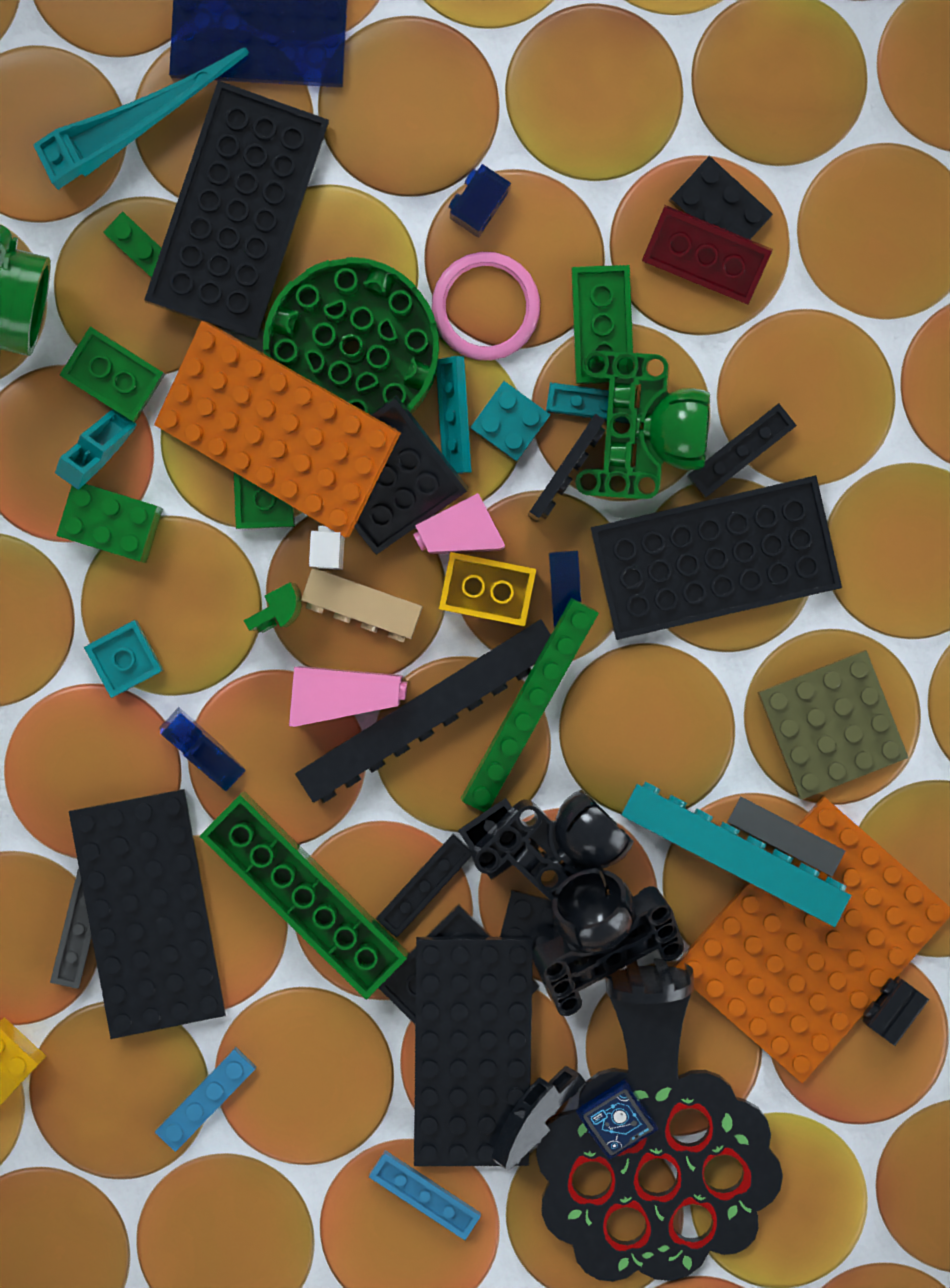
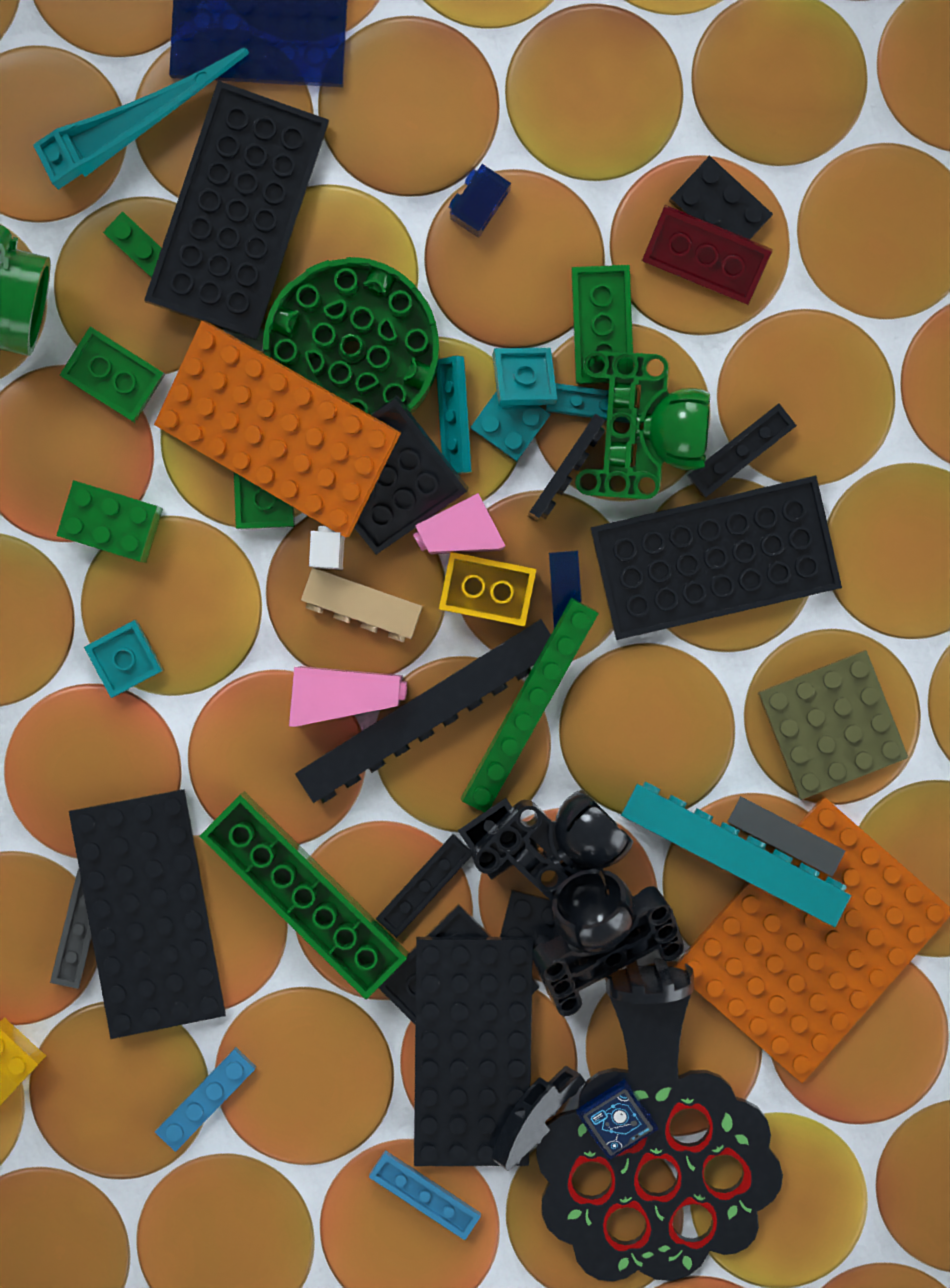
teal slope [55,409,137,490] -> none
clear blue slope [159,707,246,791] -> none
green brick [244,582,302,633] -> none
bright pink wedge [432,252,540,361] -> none
black brick [862,976,930,1046] -> none
none -> teal plate [492,348,558,406]

